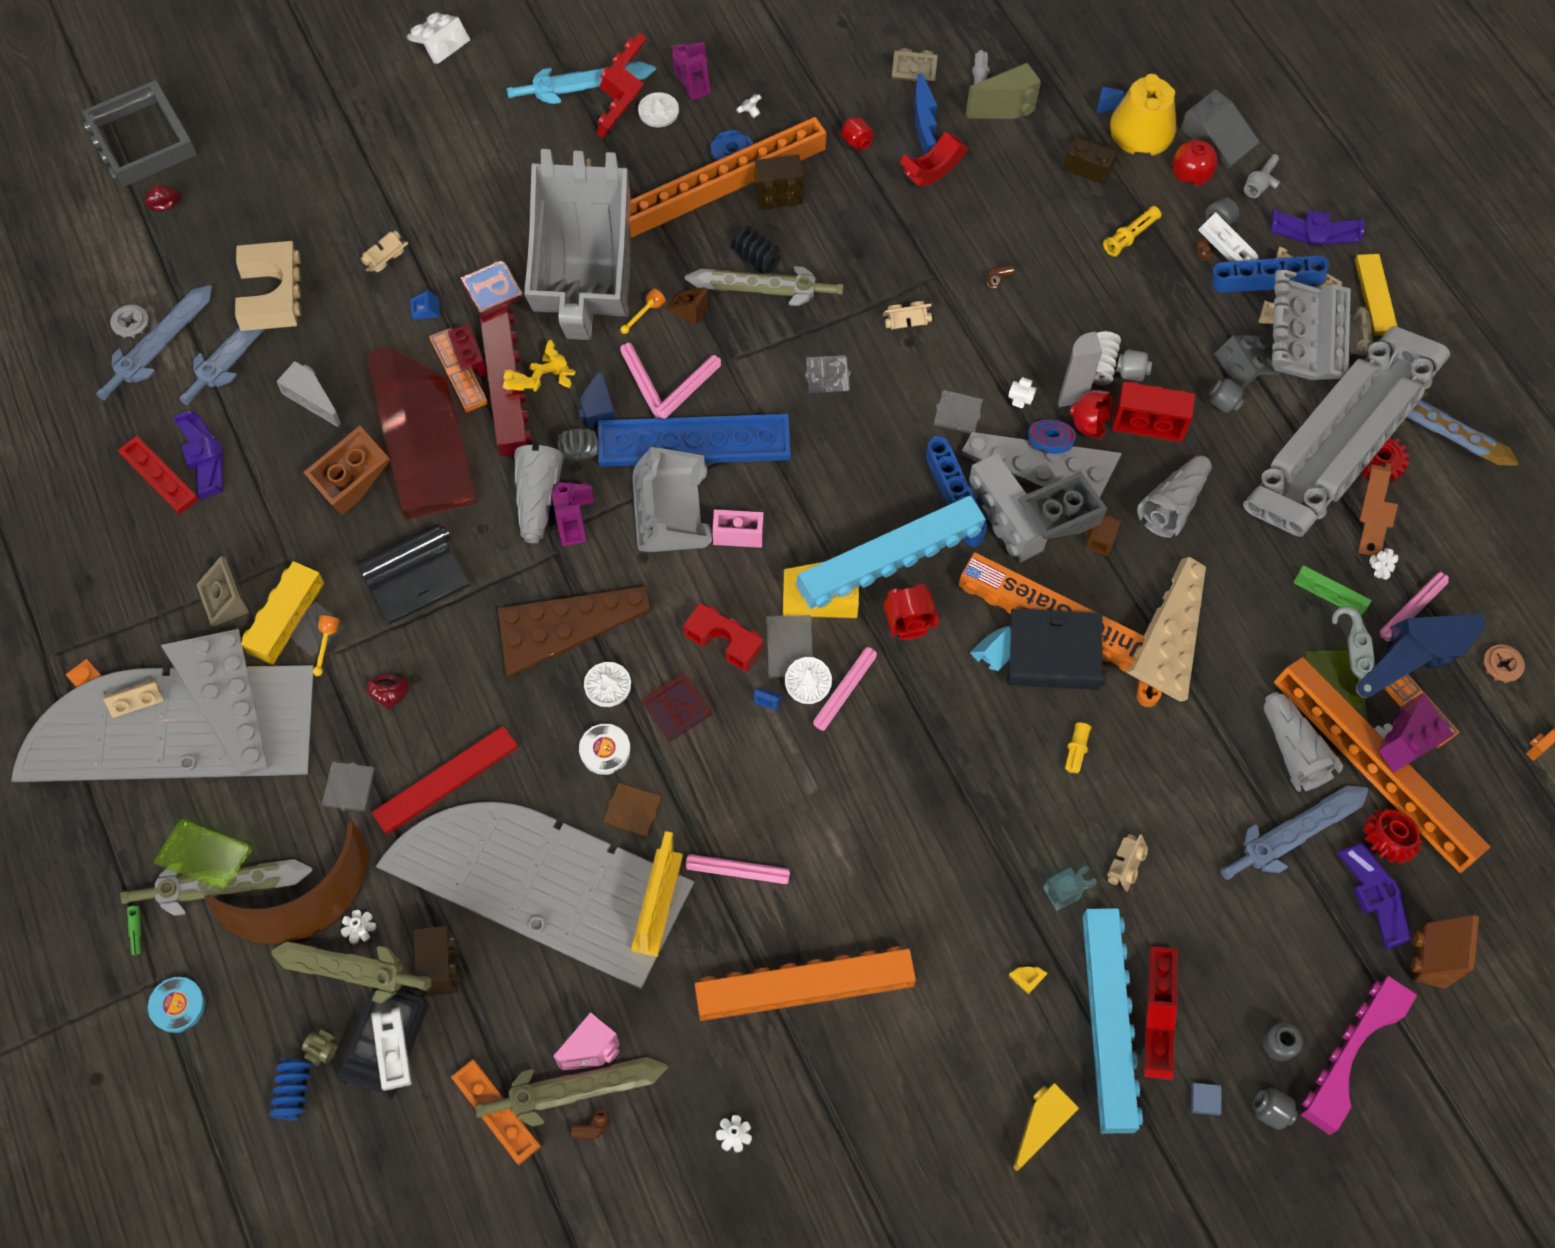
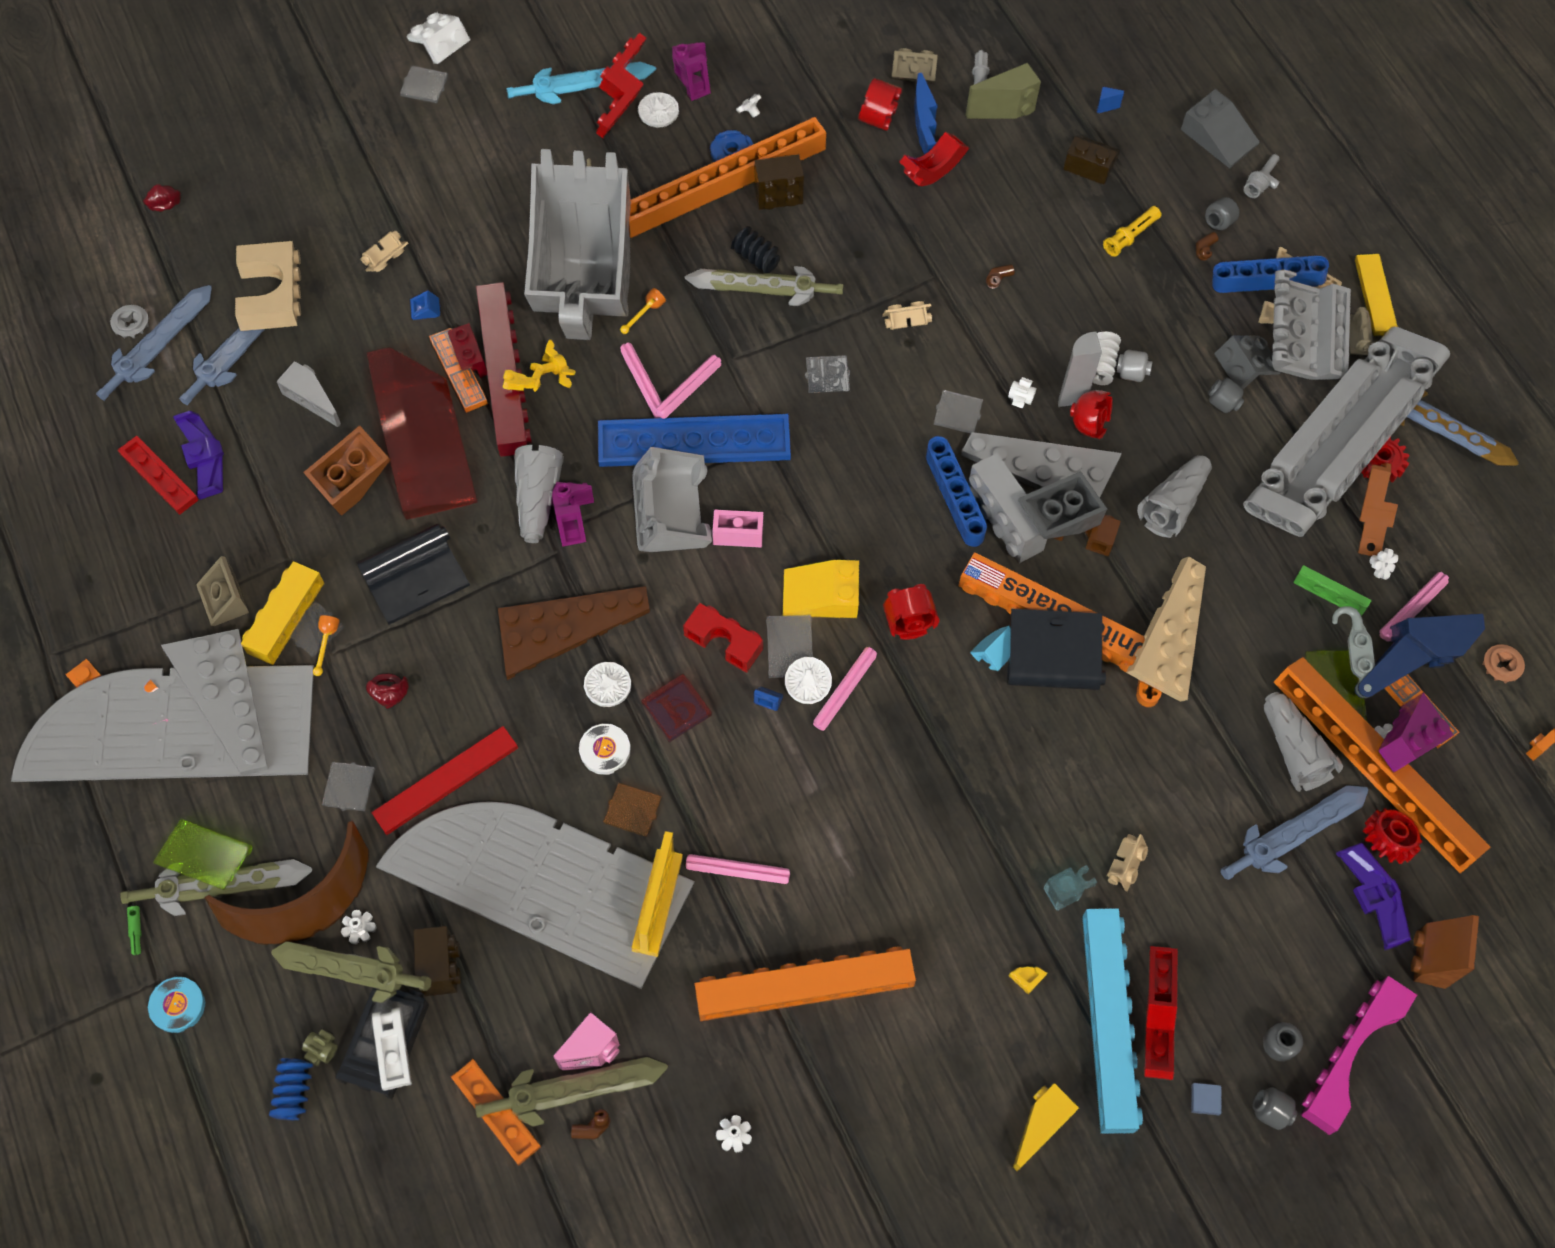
dark grey window [82,80,197,187] -> none
tan hinge [103,679,163,718] -> none
tile [461,260,523,317] -> none
dark grey gear [557,428,599,461] -> none
dark blue slope [578,372,615,429] -> none
reddish brown slope [666,287,708,326] -> none
medium azure brick [796,495,986,609] -> none
red head [841,117,874,151] -> none
blue tile [1028,419,1076,454] -> none
yellow axle [1065,722,1091,773] -> none
yellow cone [1110,74,1176,155] -> none
red brick [1112,382,1195,442] -> none
red cylinder [1172,139,1218,185] -> none
white plate [1198,213,1258,262] -> none
dark purple plate [1271,209,1364,246] -> none
none -> clear piece [400,66,448,103]
none -> red brick [858,78,903,131]

